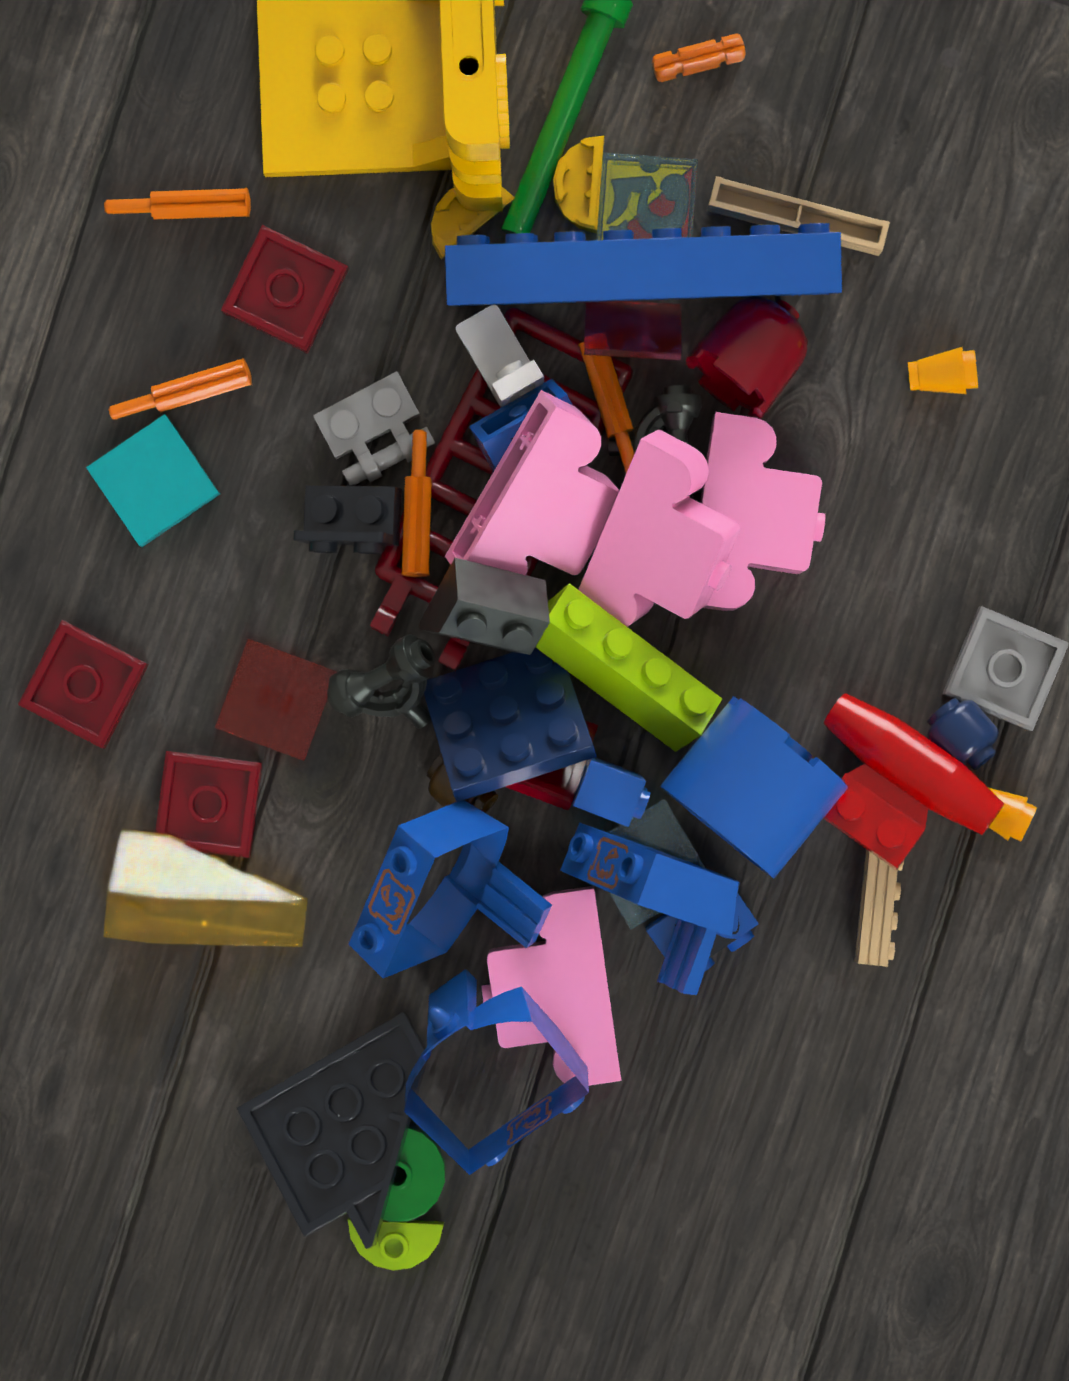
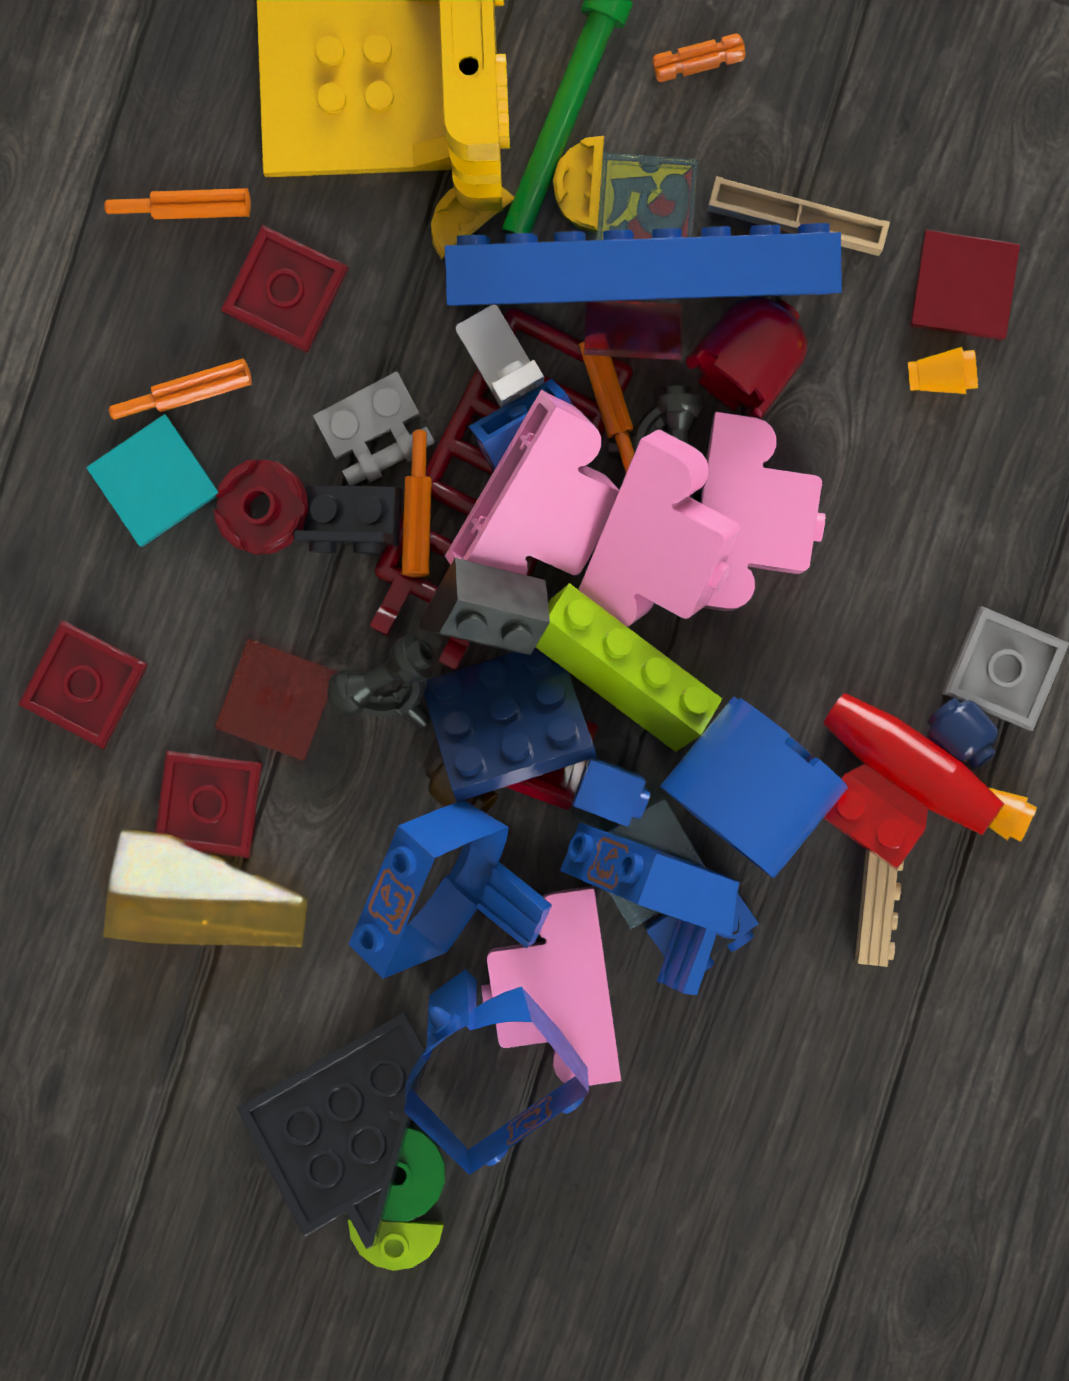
none -> dark red tile [214,459,308,555]
none -> dark red tile [909,230,1020,341]

